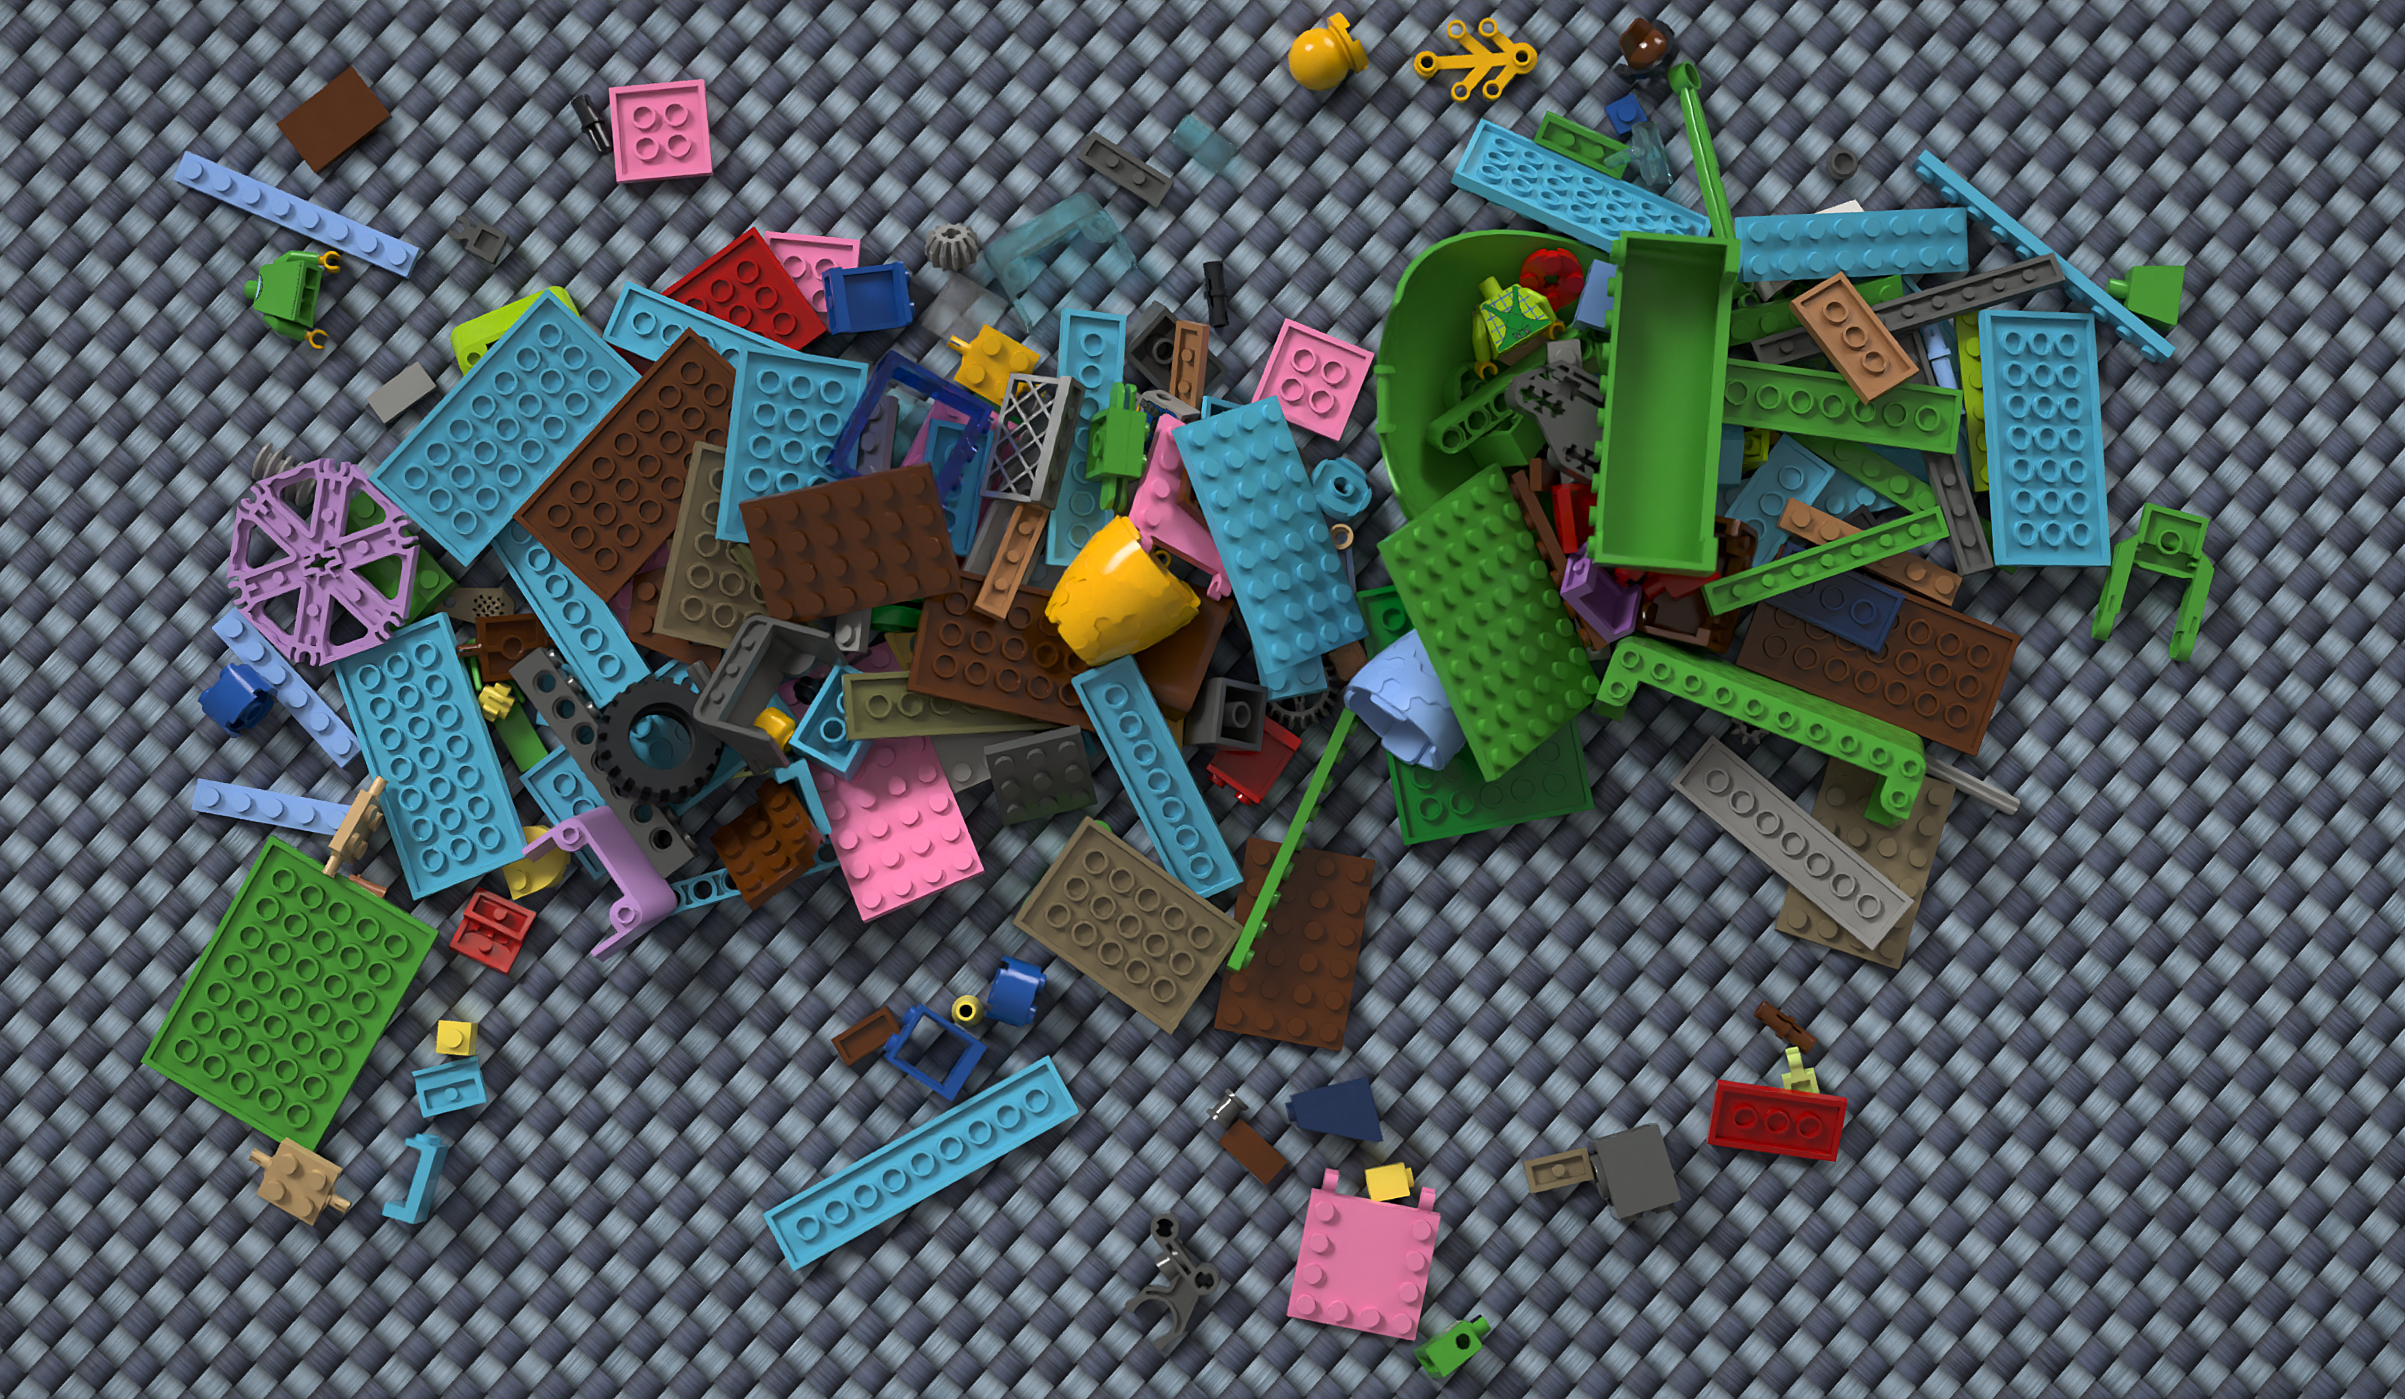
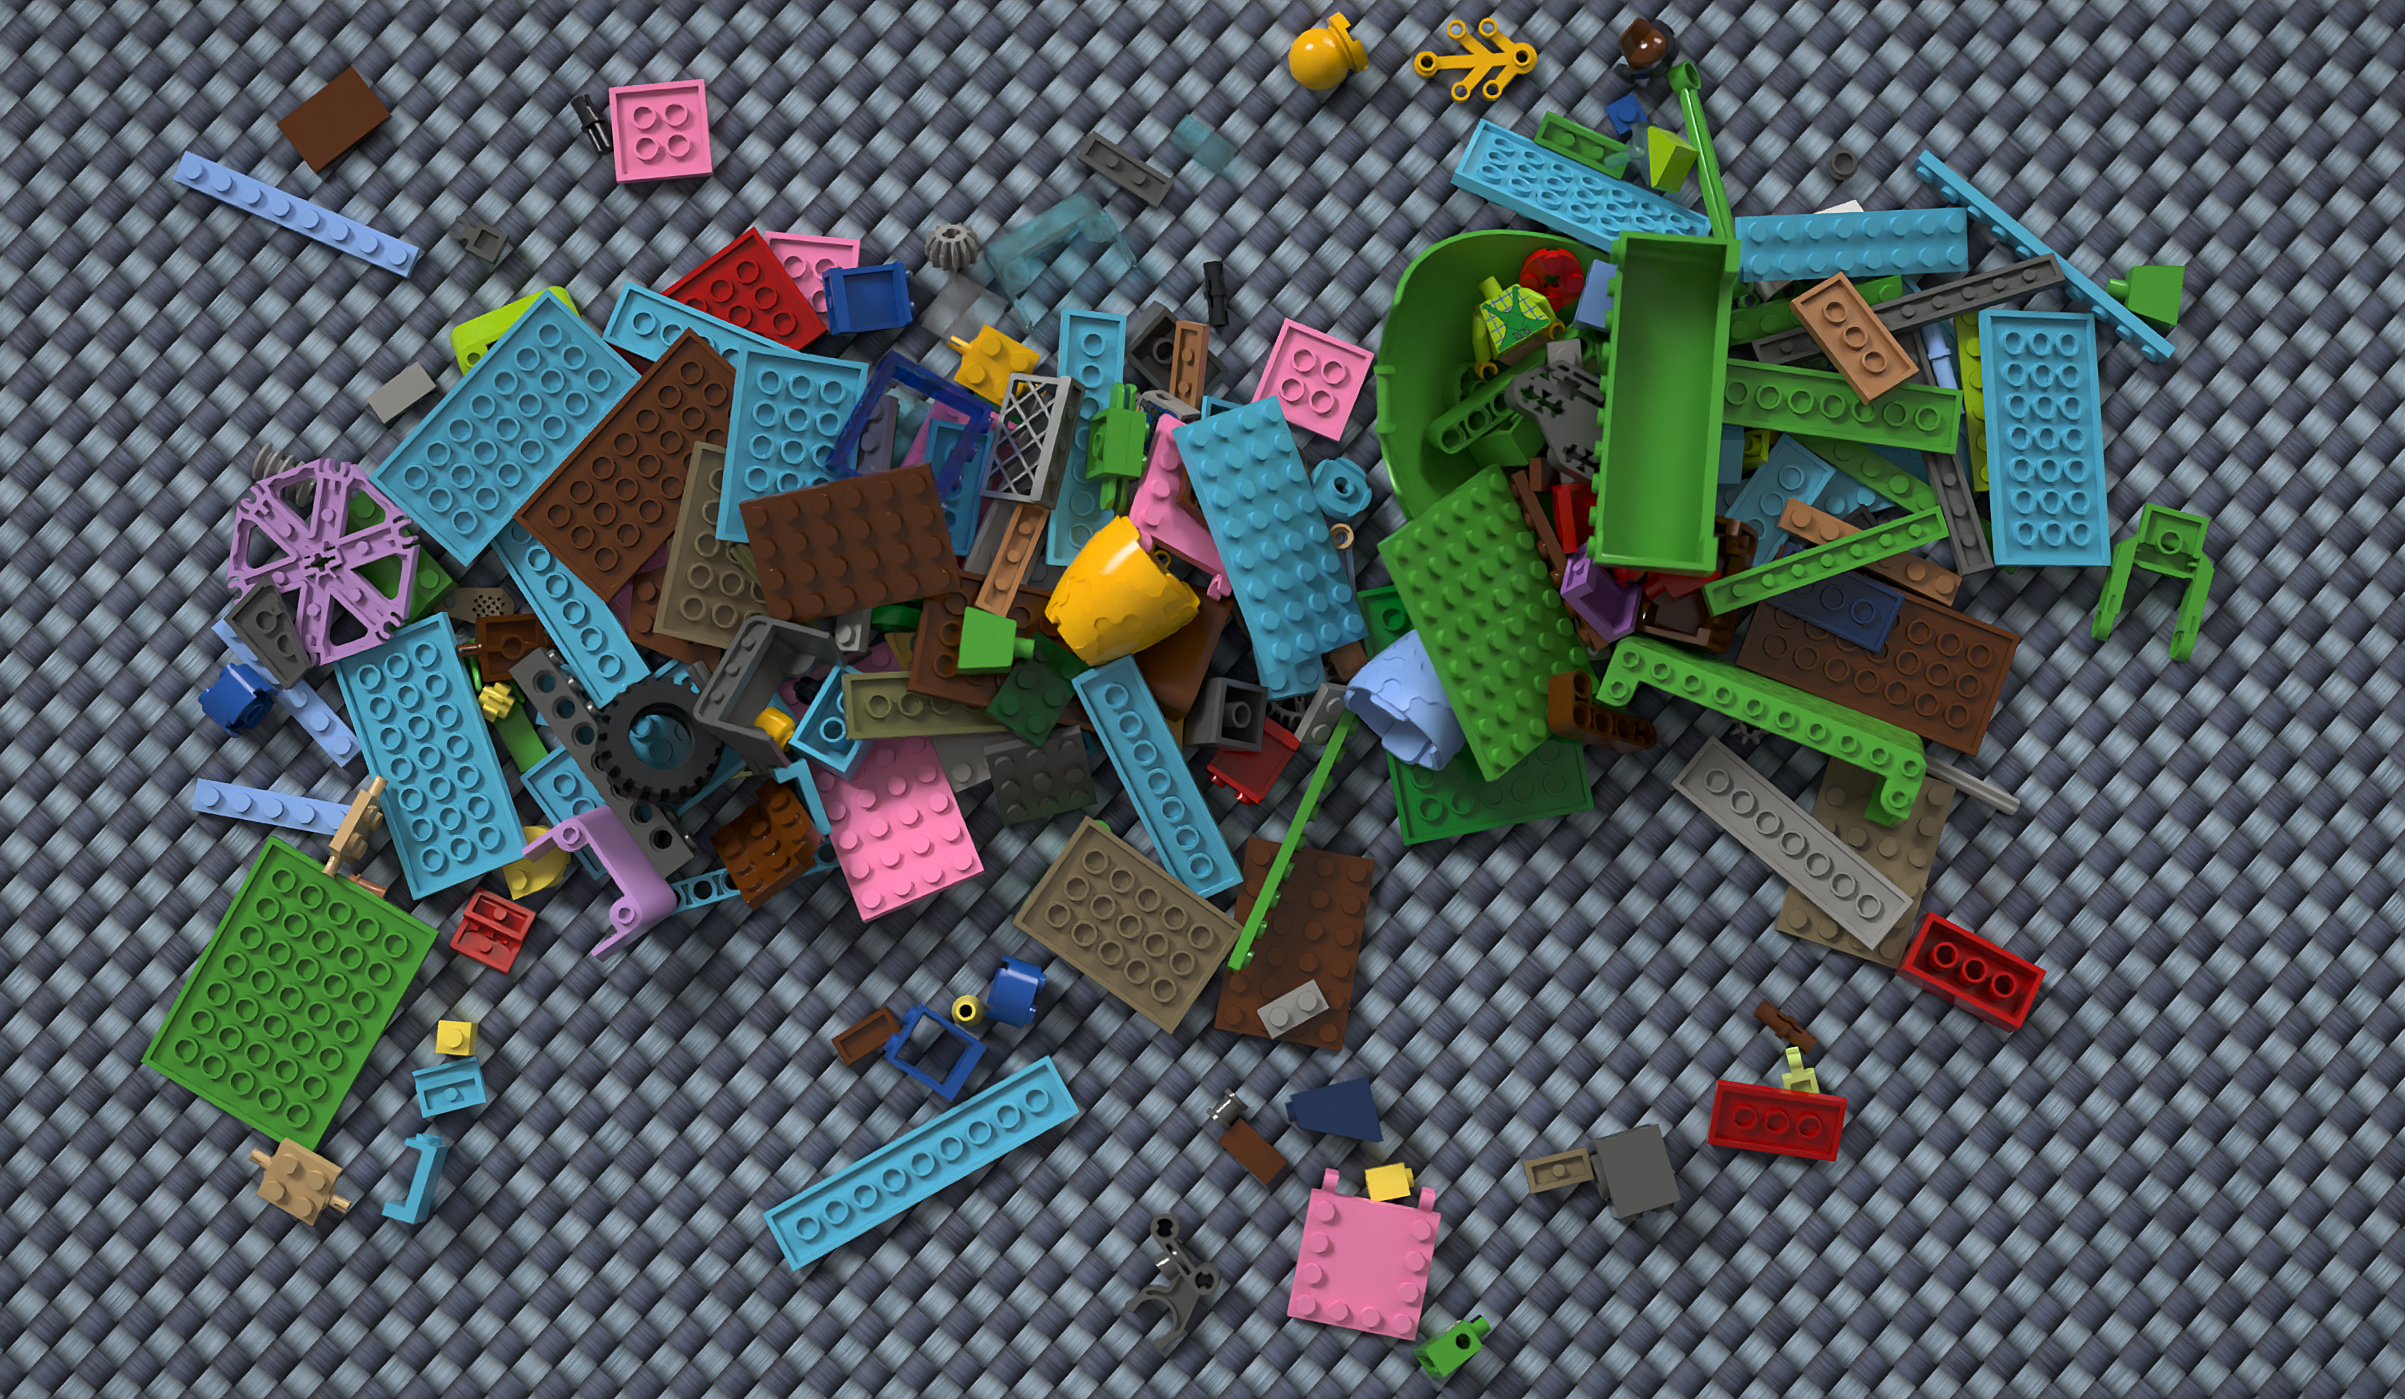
bright green torso [244,250,341,350] -> none
none -> dark grey wing [223,574,313,690]
none -> bright green torso [957,607,1035,675]
none -> dark green plate [984,631,1091,749]
none -> light grey plate [1256,979,1329,1039]
none -> light grey plate [1294,682,1347,746]
none -> reddish brown beam [1548,670,1657,753]
none -> lime slope [1647,126,1699,194]
none -> red brick [1894,911,2047,1033]

